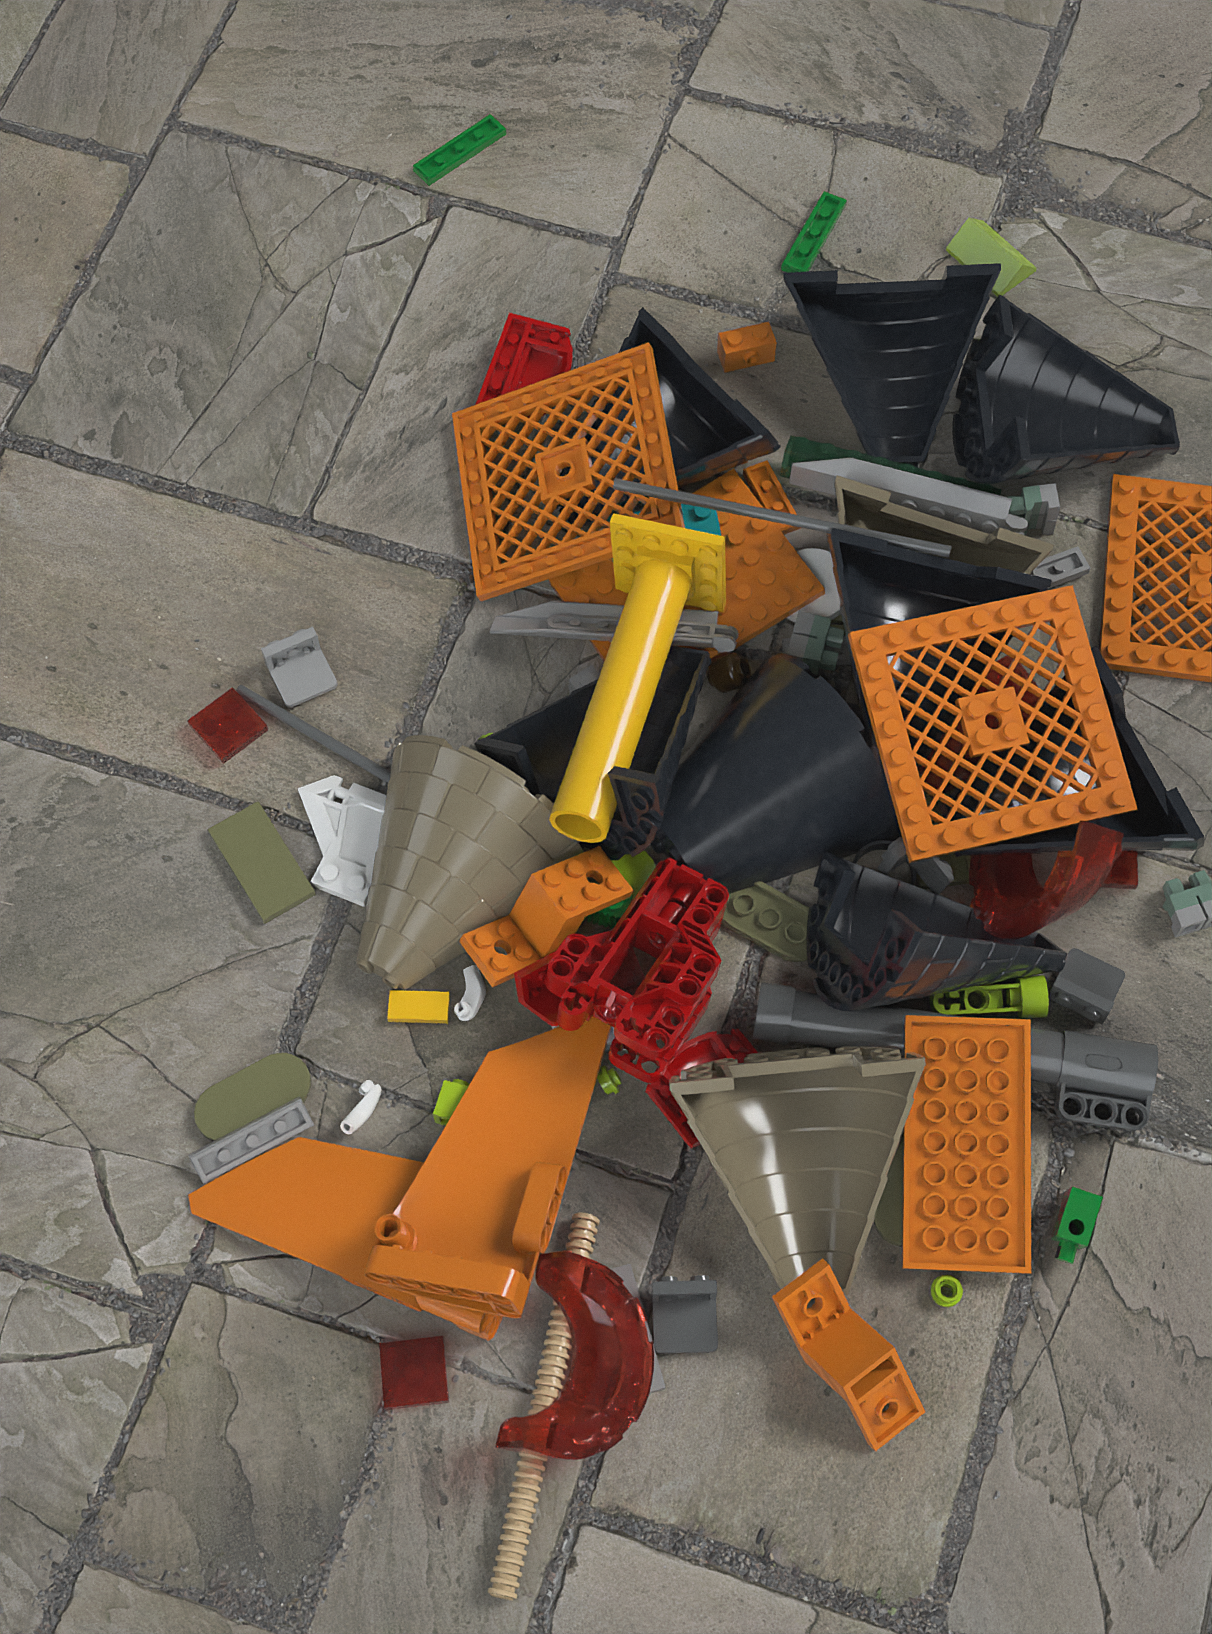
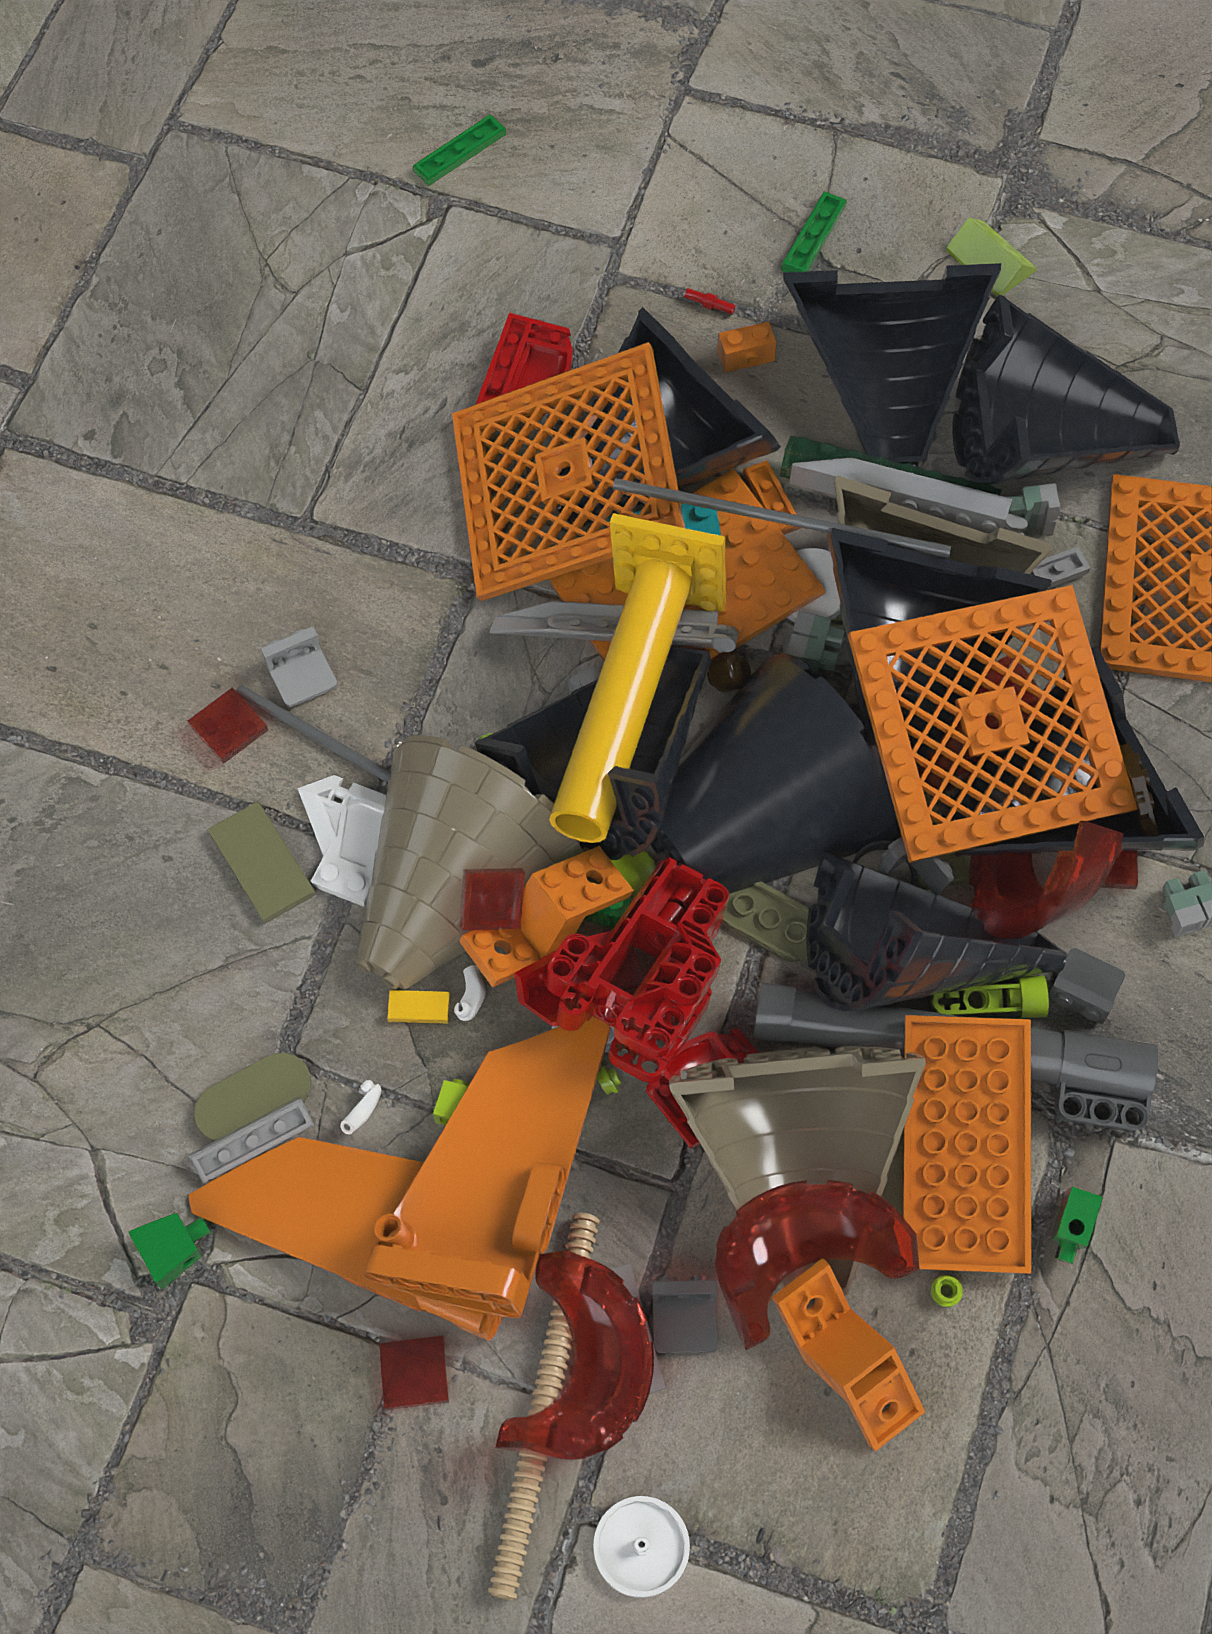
none -> green torso [128,1213,211,1290]
none -> clear red plate [459,868,525,931]
none -> white piece [593,1496,690,1598]
none -> red bar [684,288,736,315]
none -> clear red windscreen [714,1180,920,1350]
none -> dark brown wing [1119,743,1159,837]

